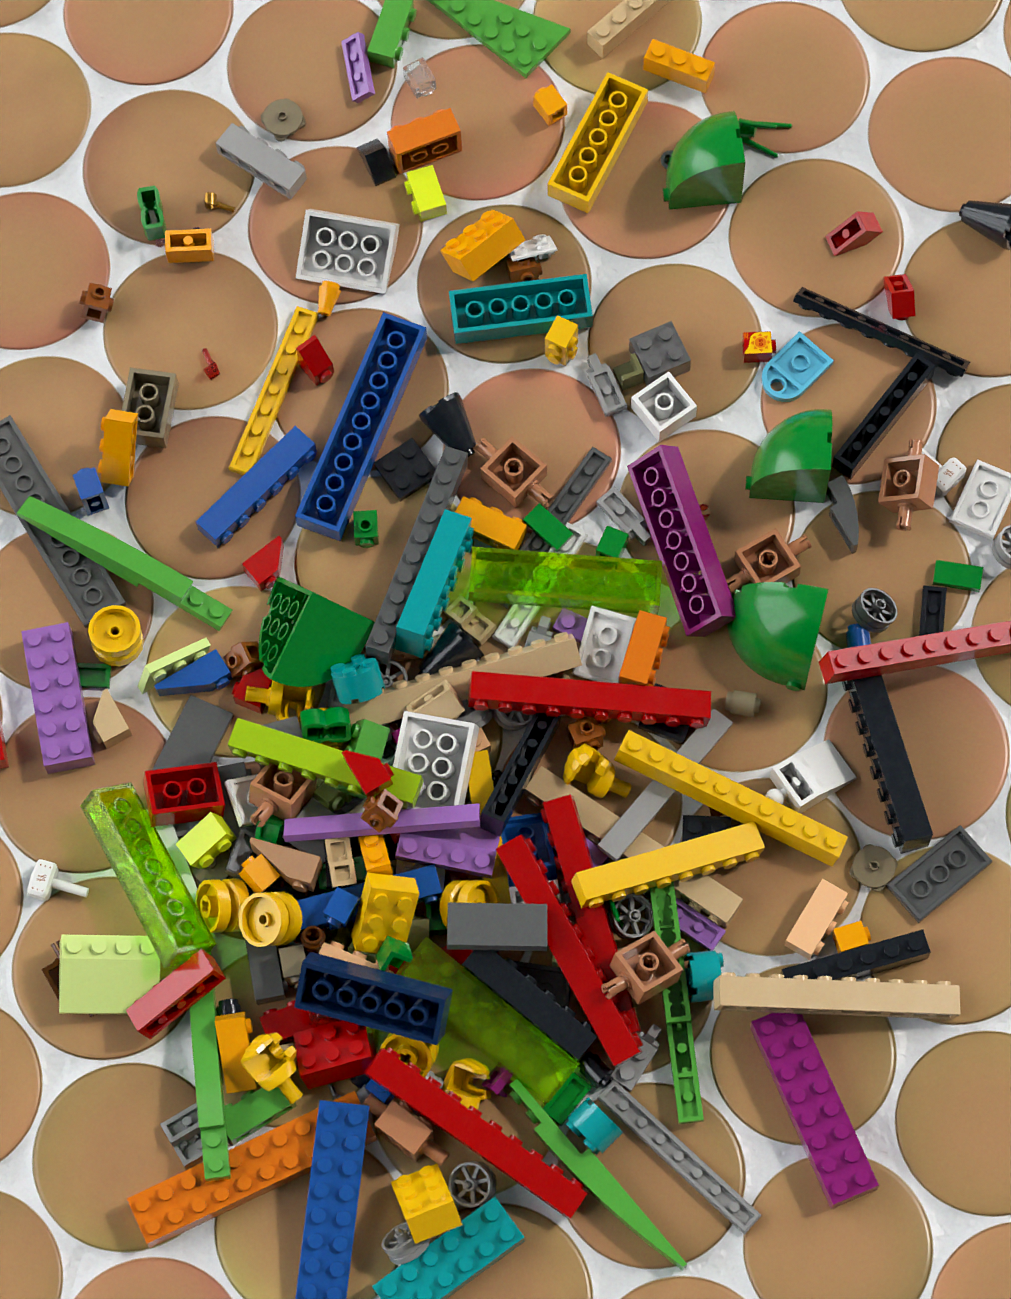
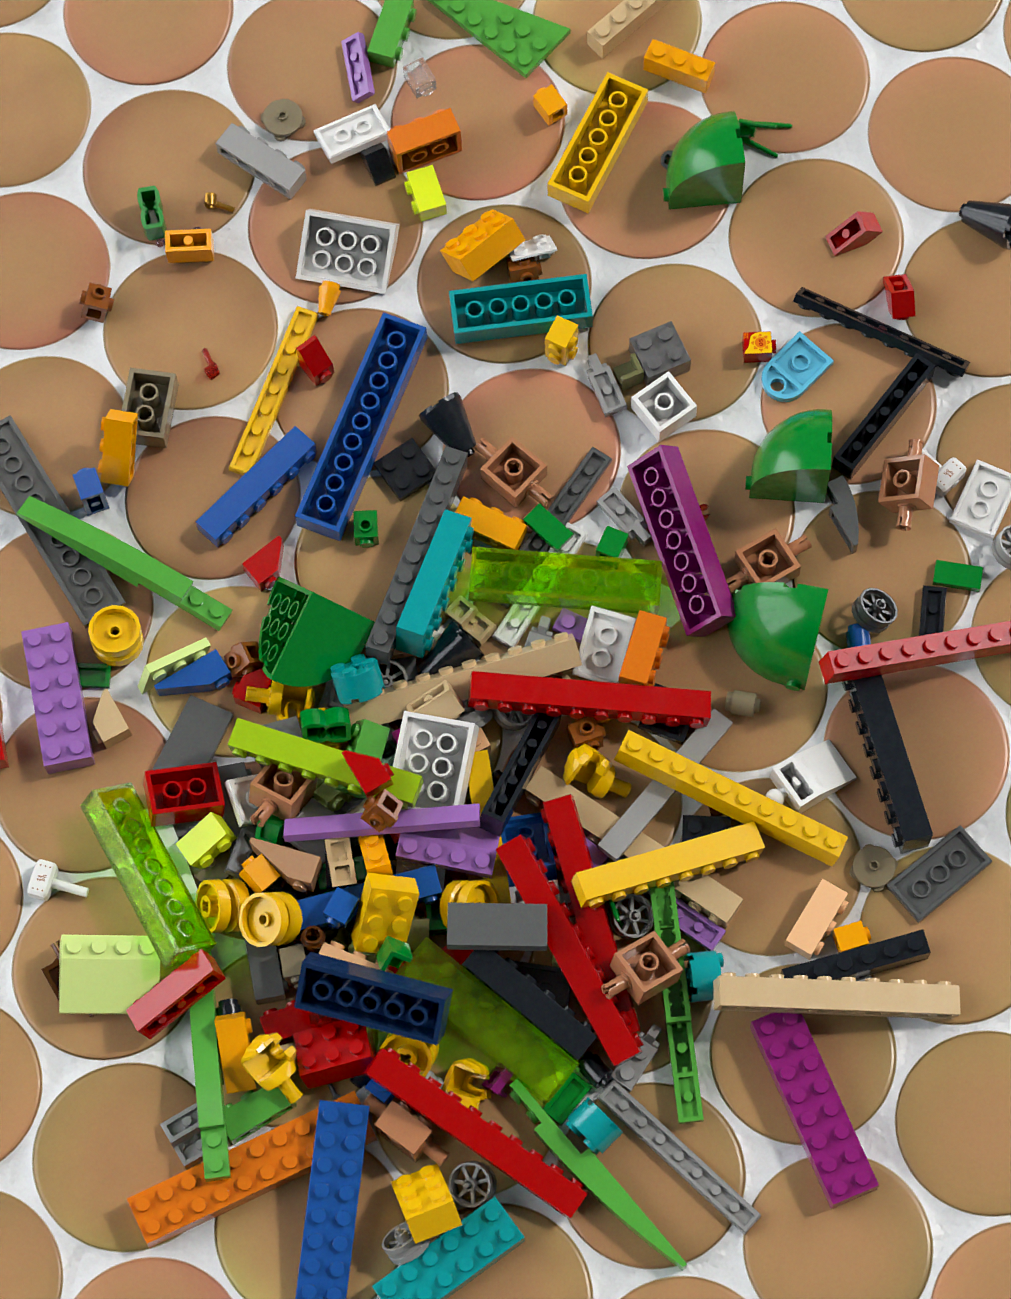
none -> white tile [313,104,390,164]
none -> dark grey tile [392,656,418,682]

